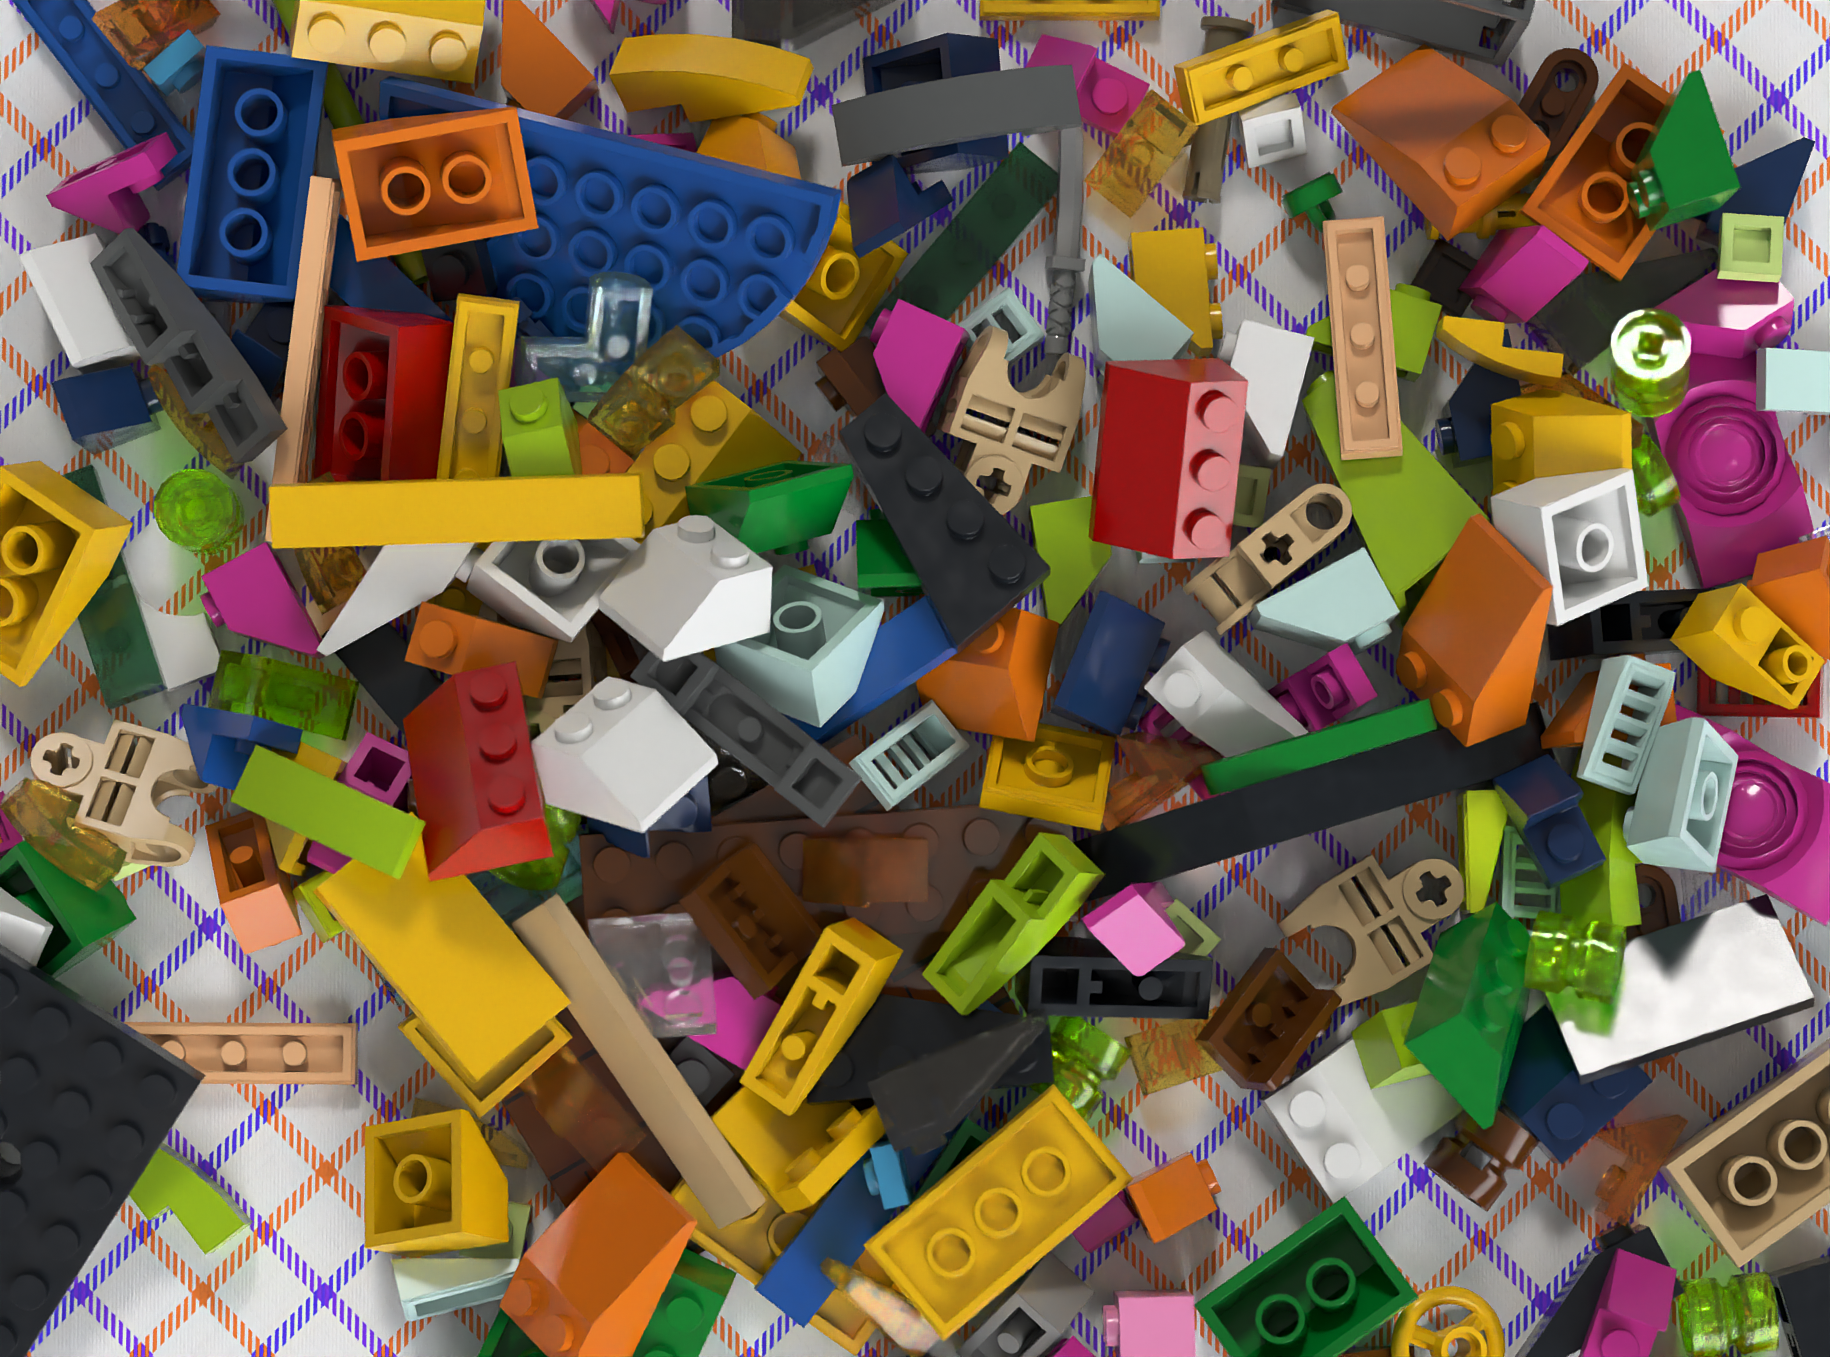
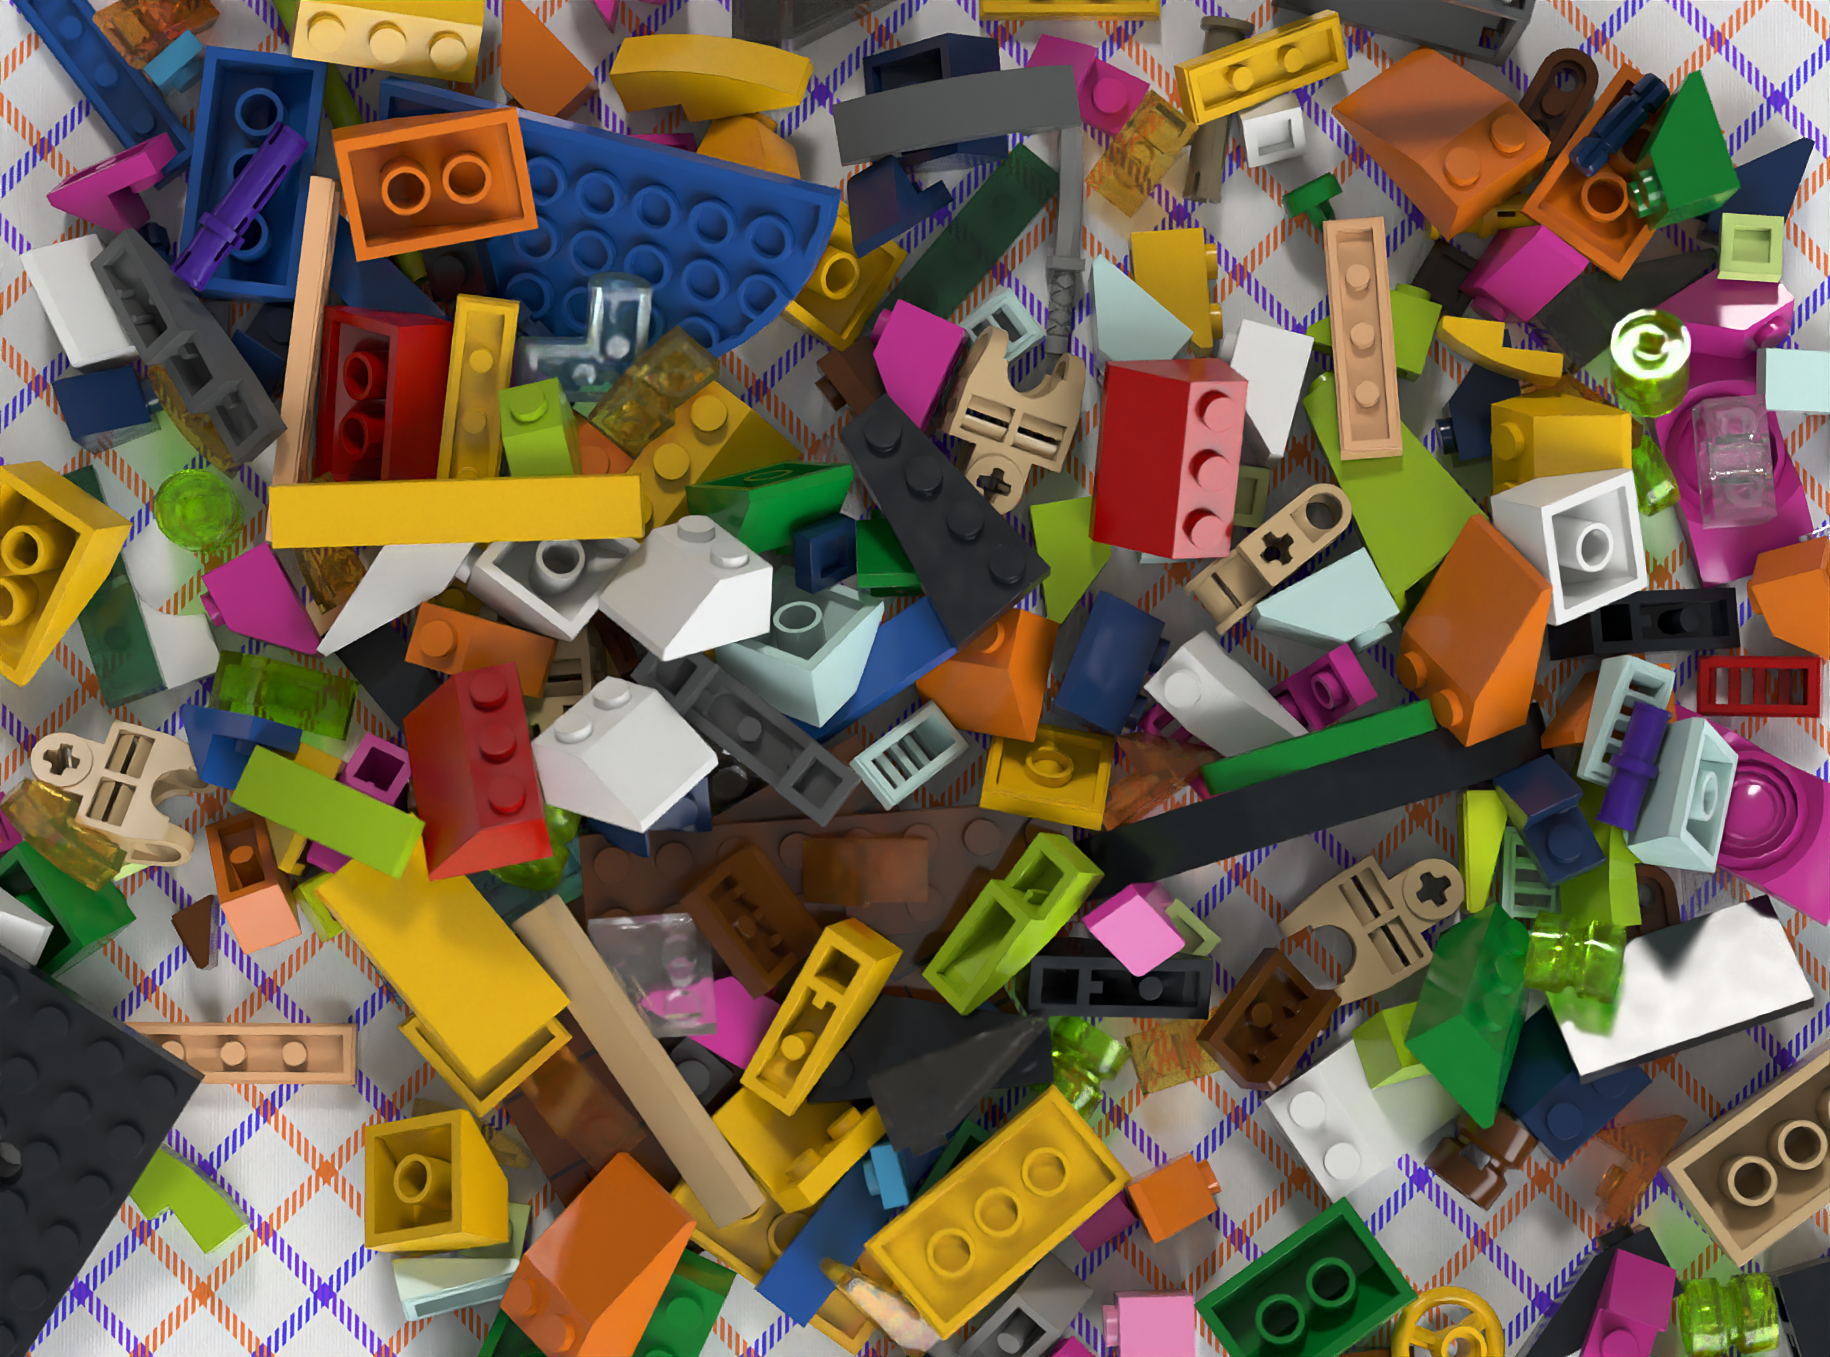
yellow slope [1670,583,1825,709] -> none
none -> dark purple pin [169,121,310,292]
none -> reddish brown slope [171,894,220,970]
none -> dark blue plate [793,512,857,594]
none -> dark blue axle [1568,73,1671,177]
none -> dark purple pin [1596,701,1673,832]
none -> clear brick [1691,394,1777,529]

